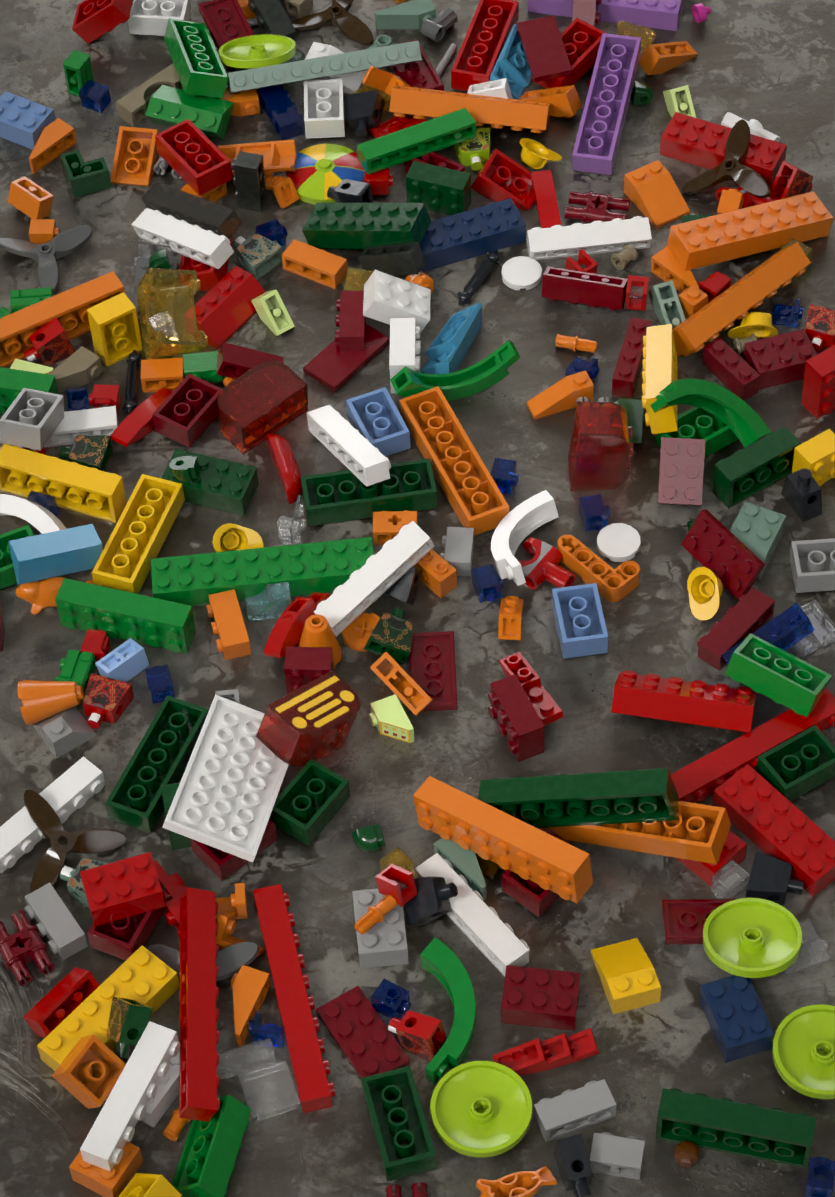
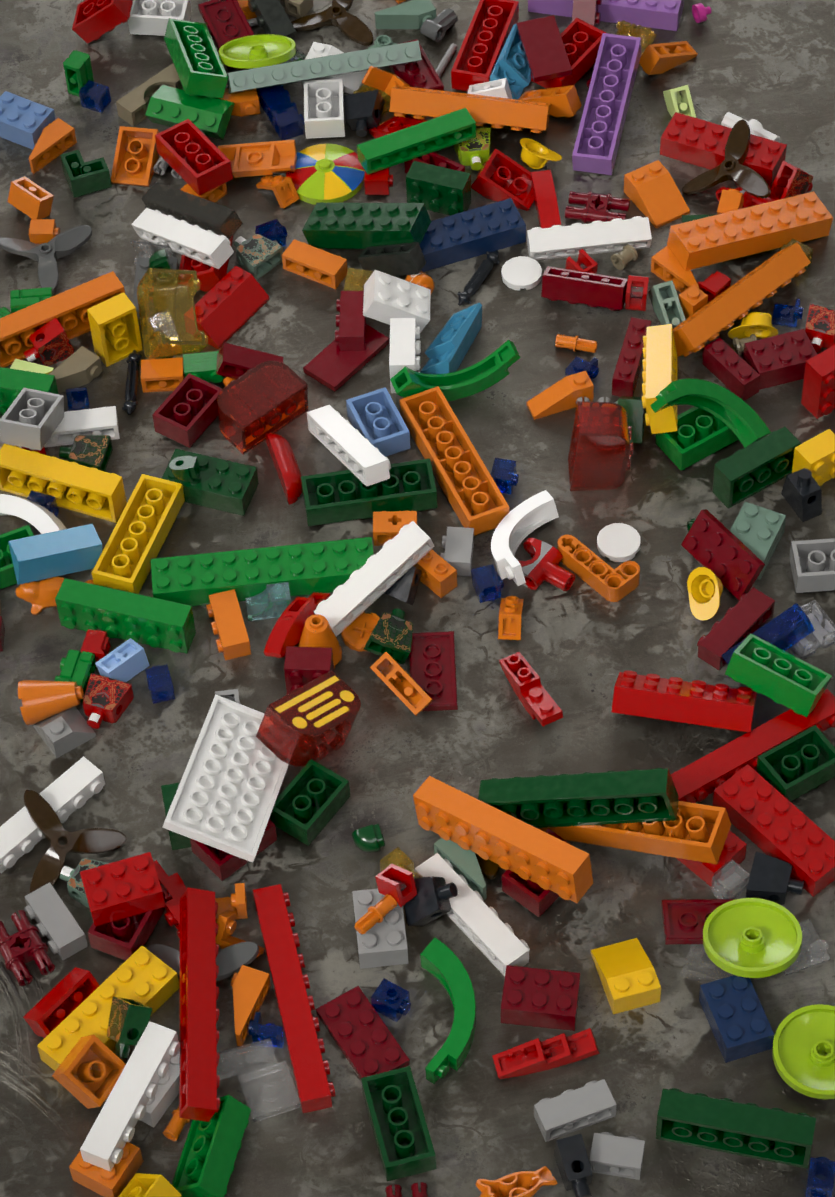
red window [89,384,122,417] -> none
dark green brick [105,695,209,834] -> none
red slope [110,387,173,447] -> none
yellow piece [212,523,264,552] -> none
pearl dark grey brick [232,151,267,212] -> none
yellowish green slope [251,289,295,336] -> none
clear hinge [277,495,306,546] -> none
black torso [327,179,373,203] -> none
yellowish green slope [368,694,415,743] -> none
red torso [388,1011,447,1062] -> none
lime dish [430,1061,532,1158] -> none
dark red brick [488,674,544,762] -> none
medium blue brick [552,583,608,659] -> none
clear blue brick [579,494,610,532] -> none
dark green piece [631,80,653,105] -> none
brick [658,437,705,506] -> none
reddish brown tile [674,1141,699,1168] -> none

